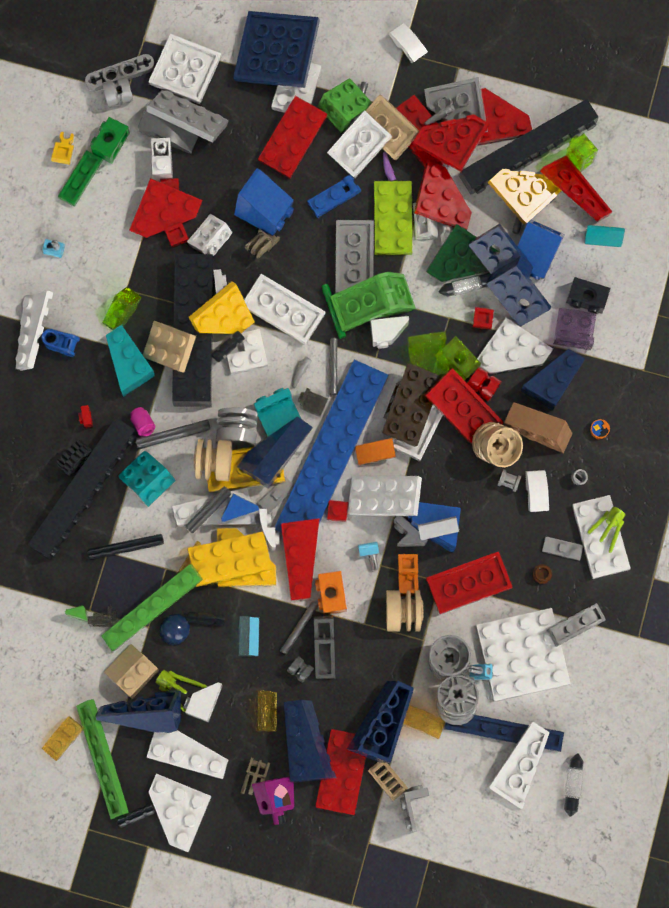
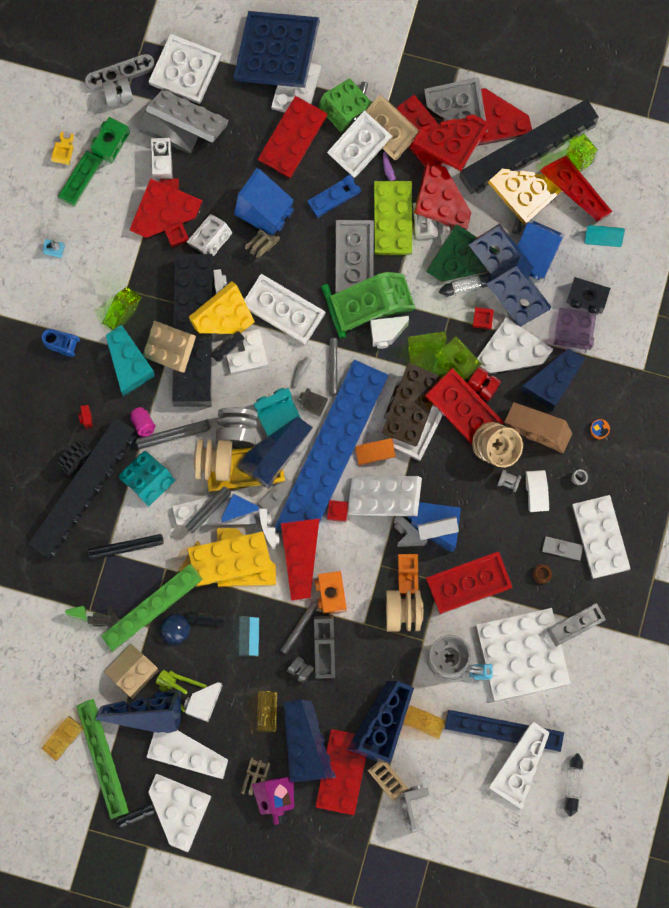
white wing [16,291,53,370] -> none
medium azure piece [358,542,379,571] -> none
white slope [389,23,427,63] -> none
light grey helmet [425,104,455,125] -> none
light grey wheel [436,675,479,725] -> none
lime plant [587,507,625,553] -> none

